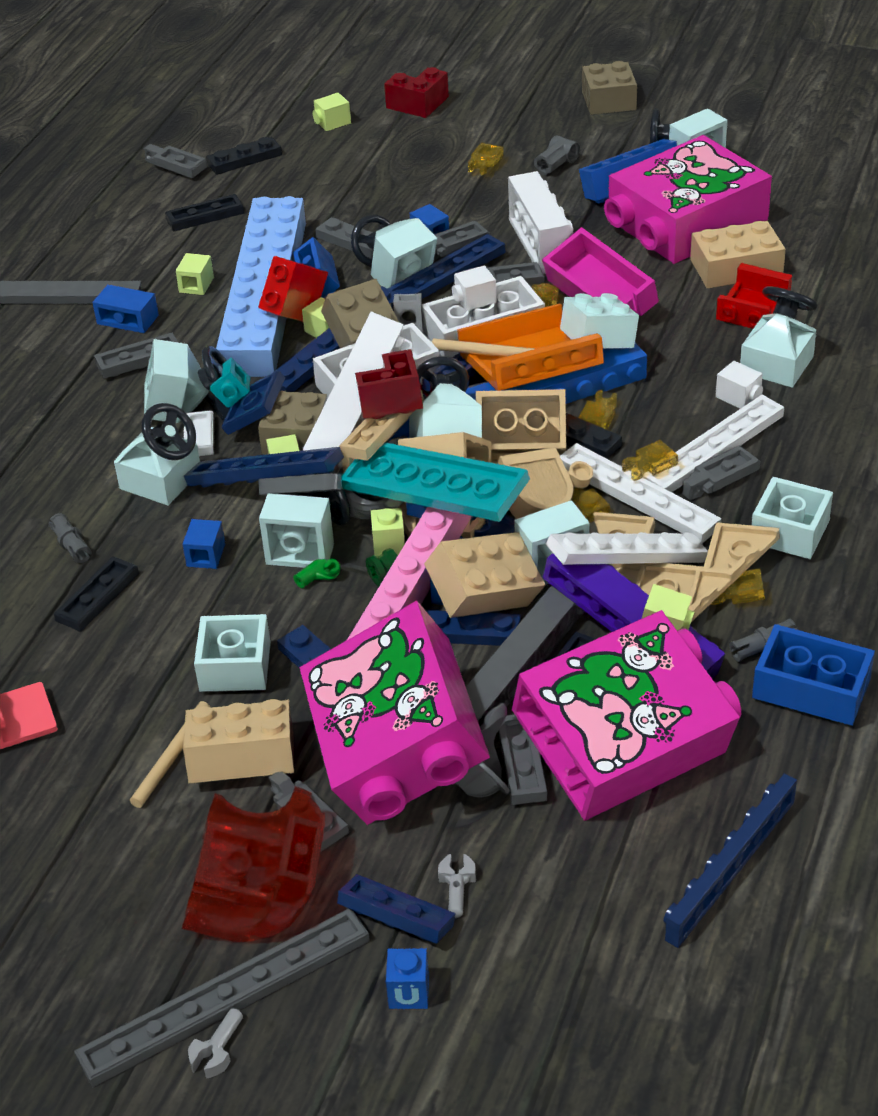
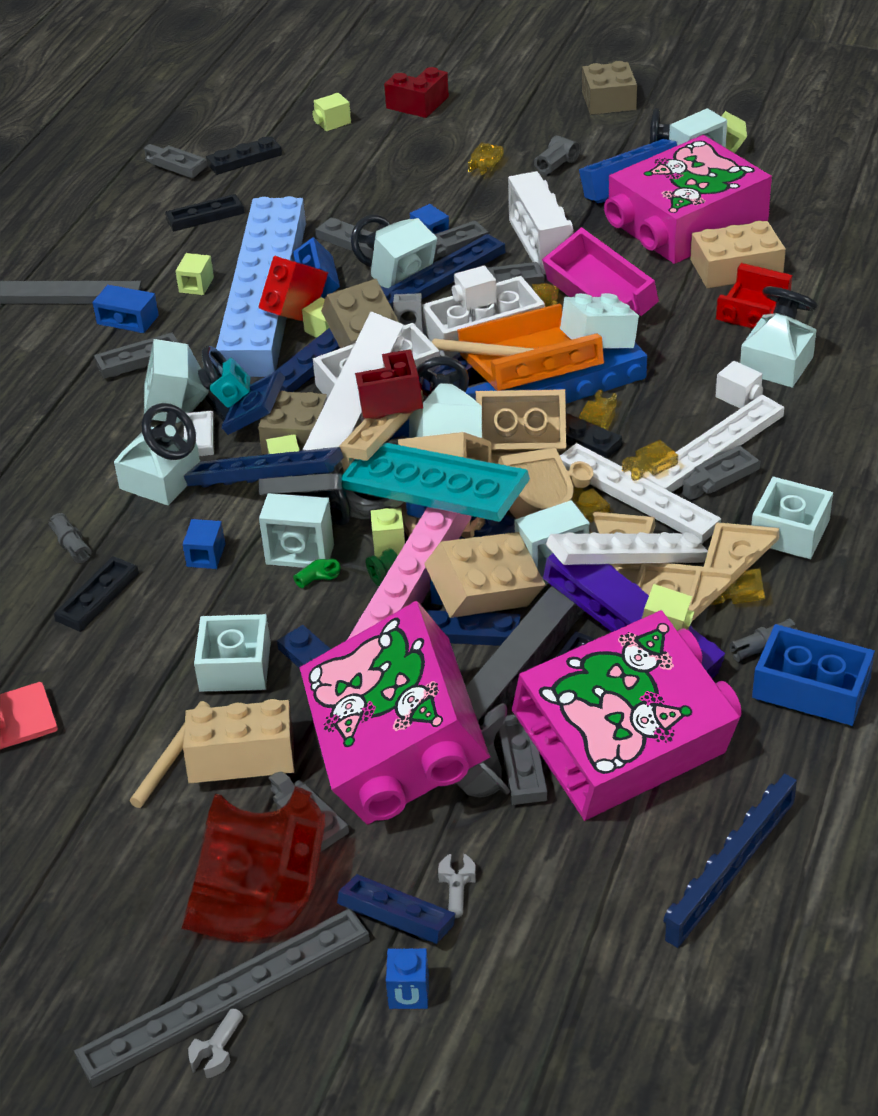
none -> yellowish green brick [722,111,747,153]

